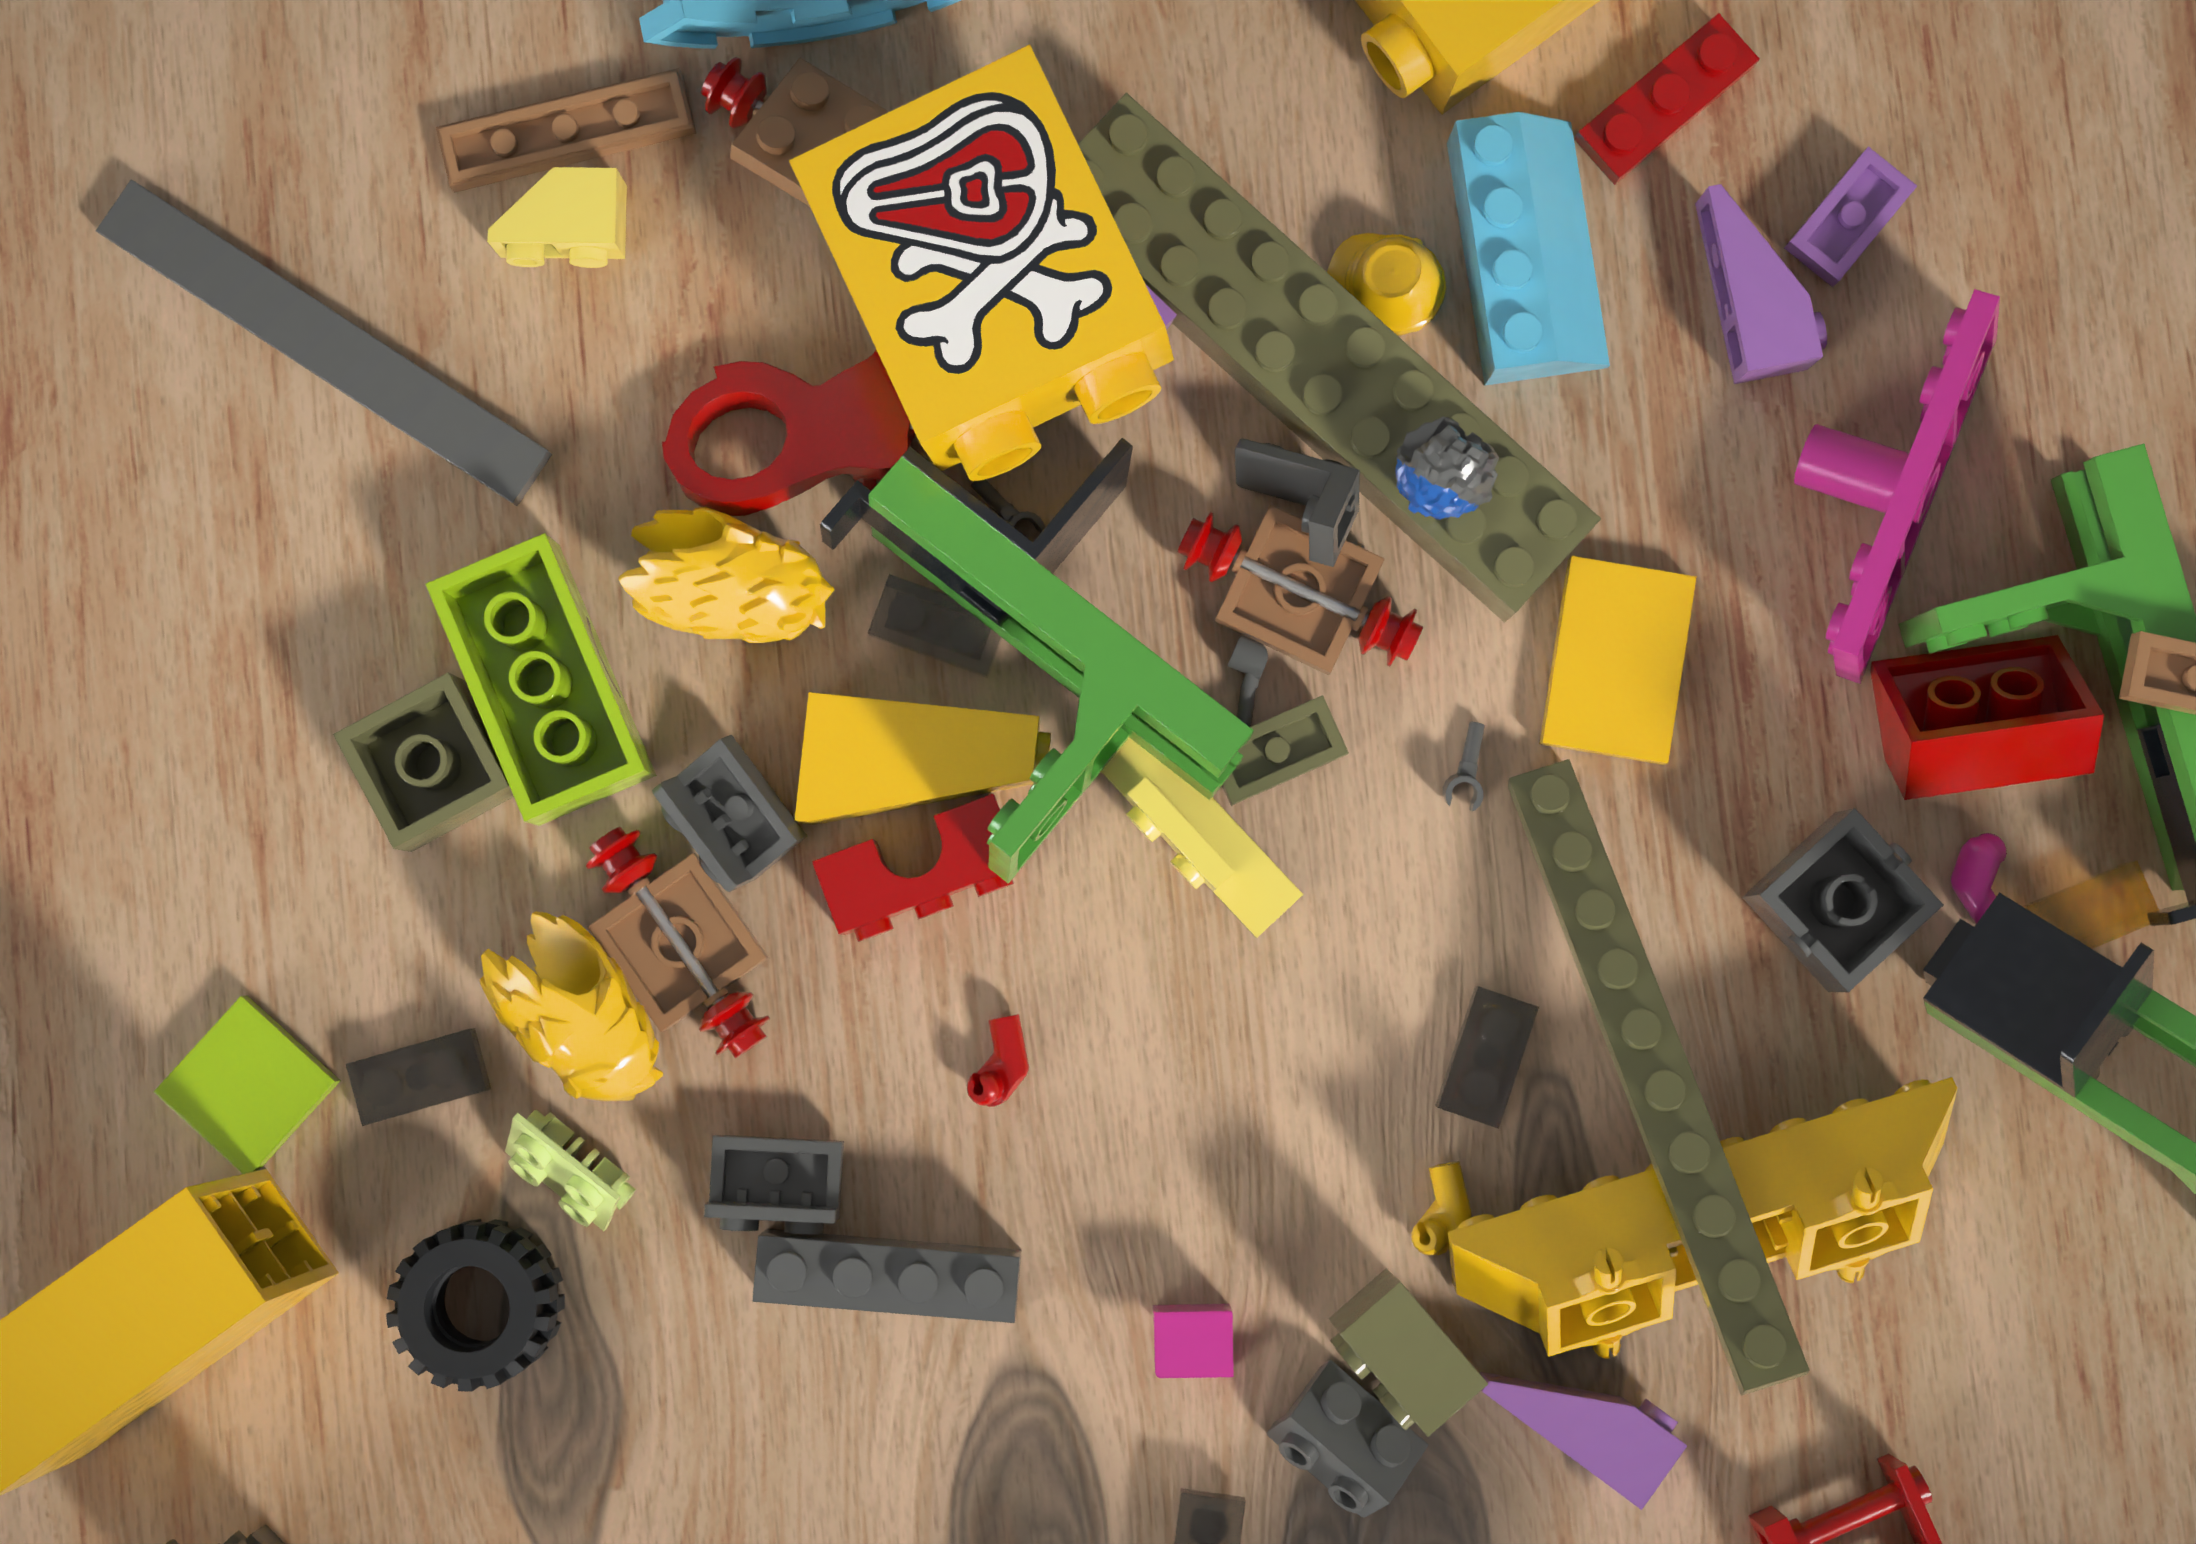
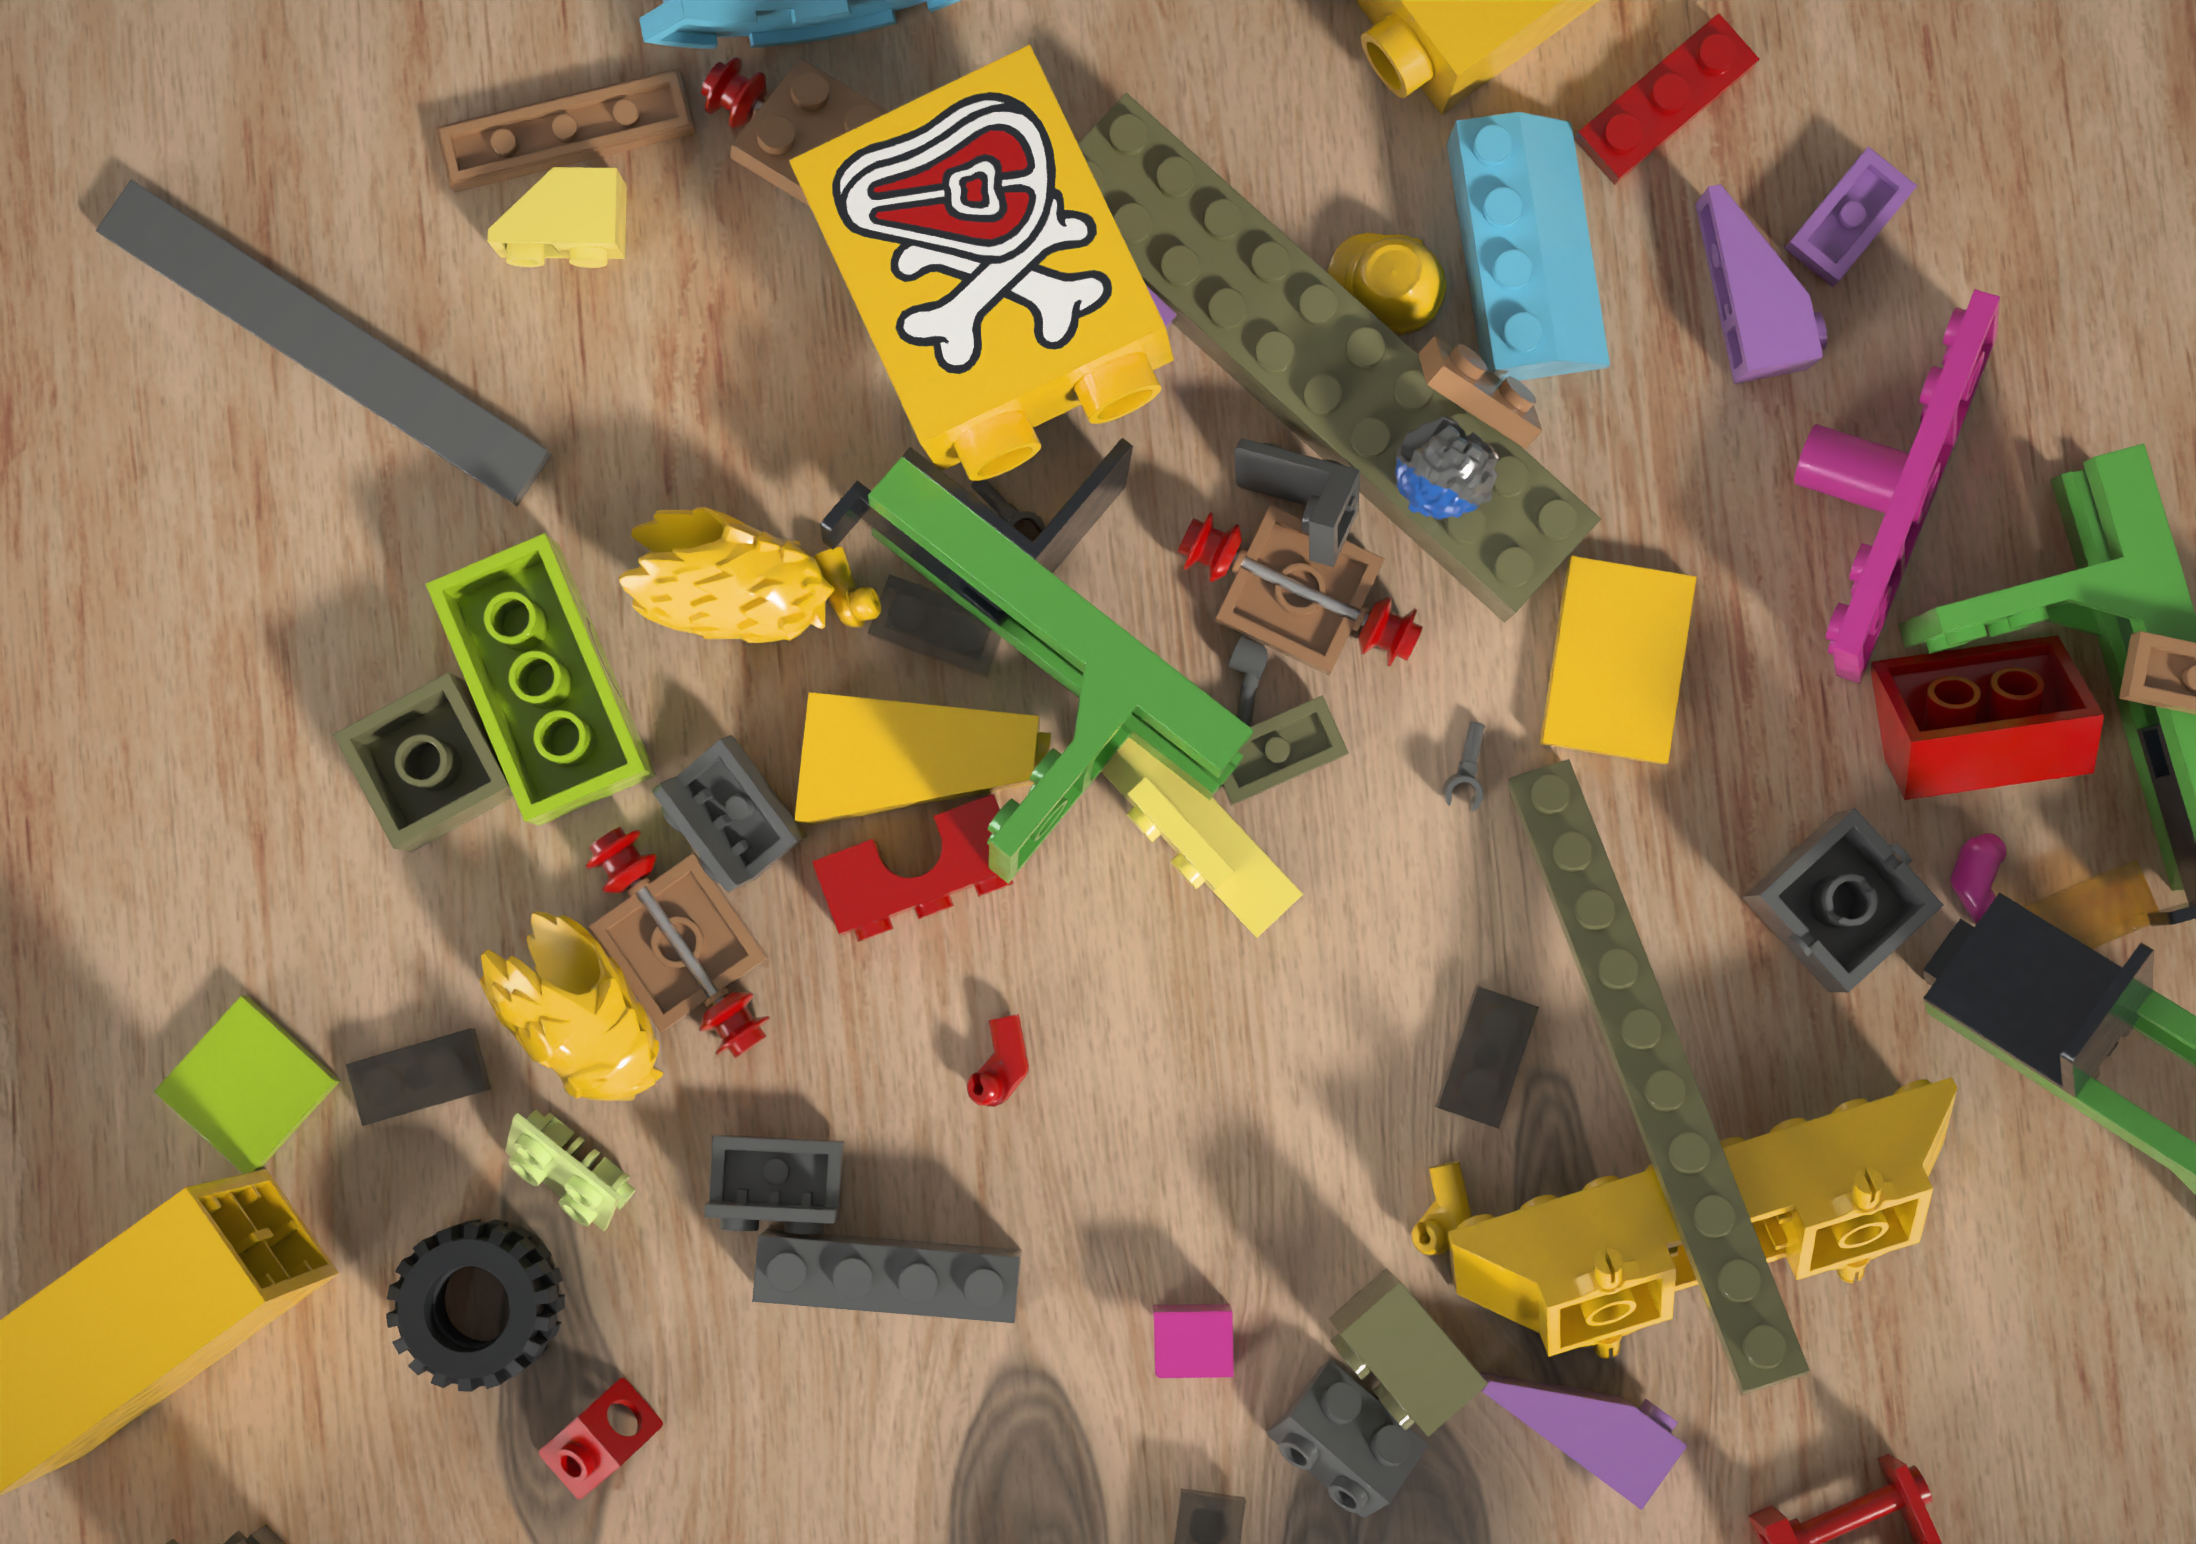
red animal [662,350,915,516] -> none
none -> red bracket [539,1378,663,1499]
none -> yellow arm [813,547,881,628]
none -> medium nougat plate [1418,335,1542,449]

